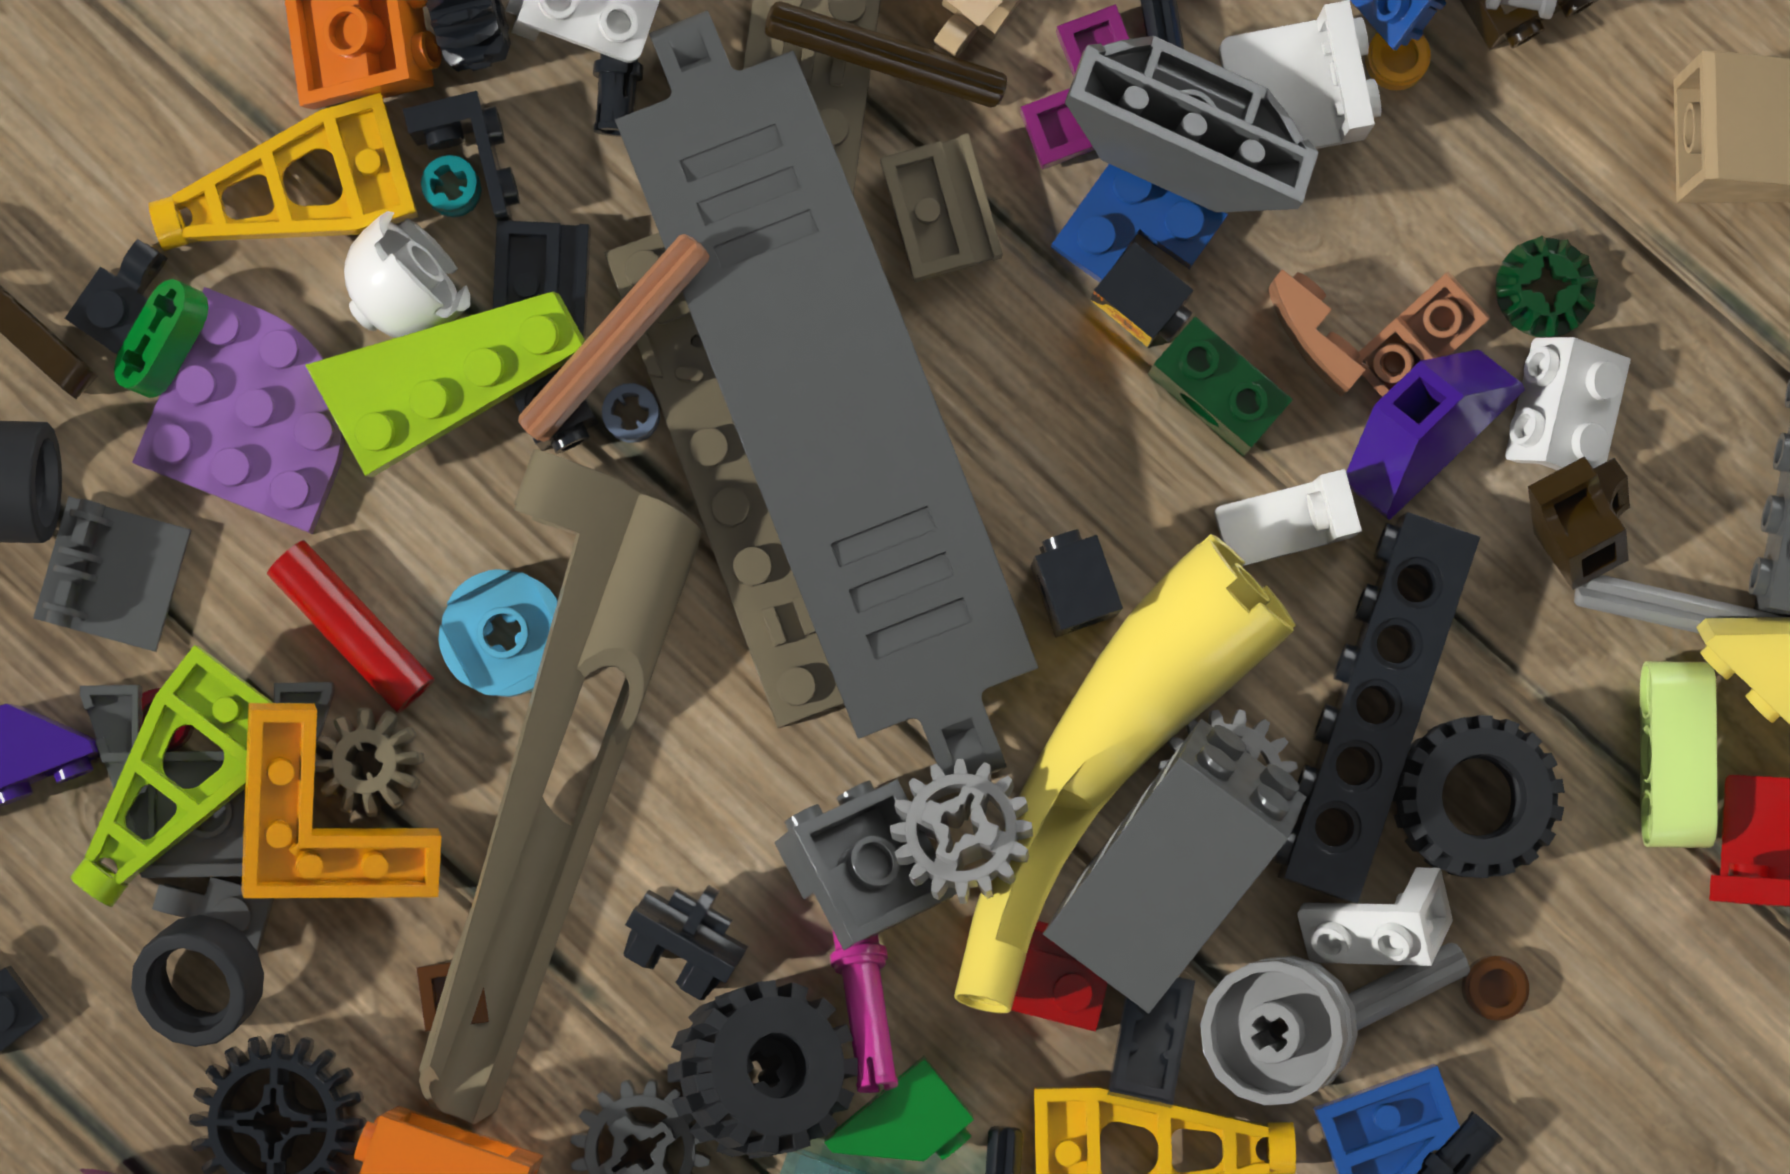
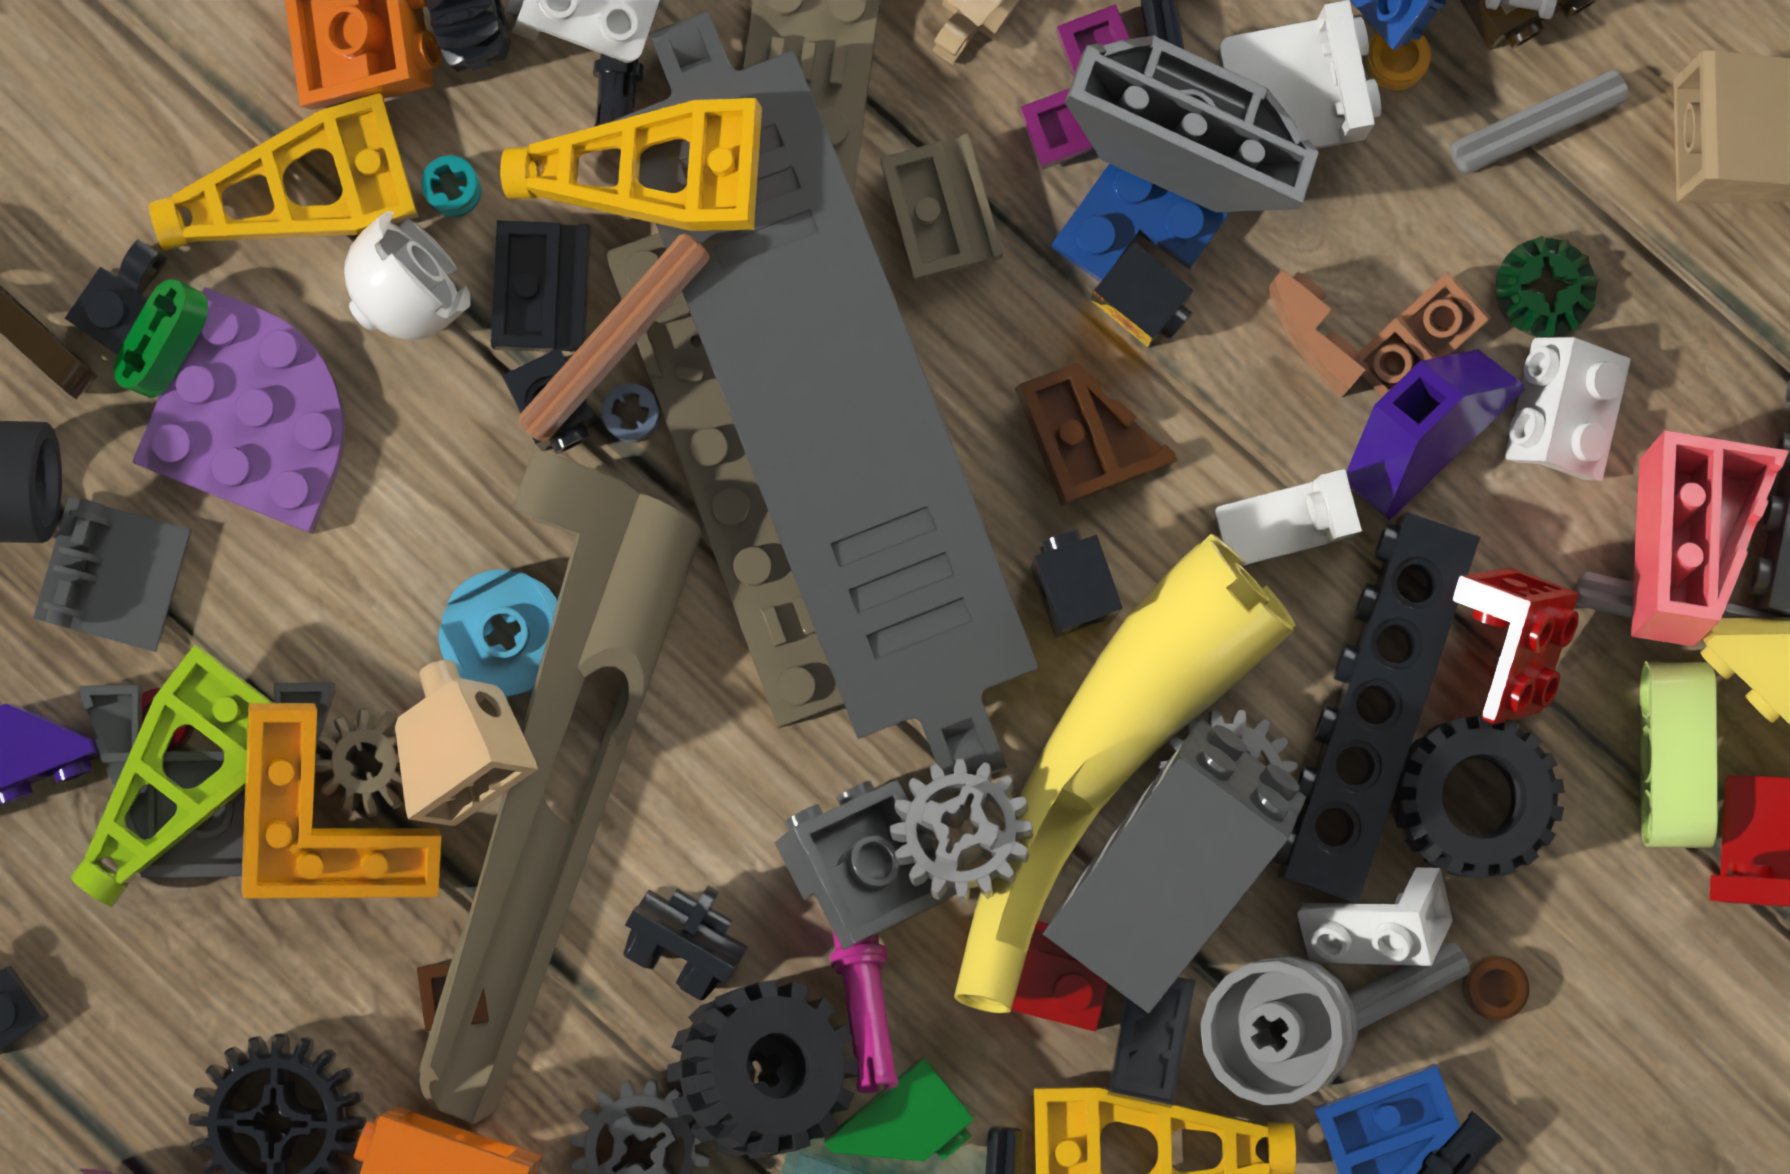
black tyre [131,915,264,1047] -> none
dark grey plate [152,877,274,955] -> none
red piece [267,540,435,713] -> none
lime wing [305,291,585,477] -> none
black bracket [403,91,520,221] -> none
dark brown axle [765,1,1007,108] -> none
dark green brick [1148,316,1293,456] -> none
dark brown brick [1528,456,1630,590] -> none
none -> tan torso [395,660,538,826]
none -> yellow plate [500,98,762,231]
none -> reddish brown wing [1015,363,1178,506]
none -> light grey axle [1449,70,1629,175]
none -> red bracket [1453,567,1579,724]
none -> coral wedge [1631,430,1789,647]

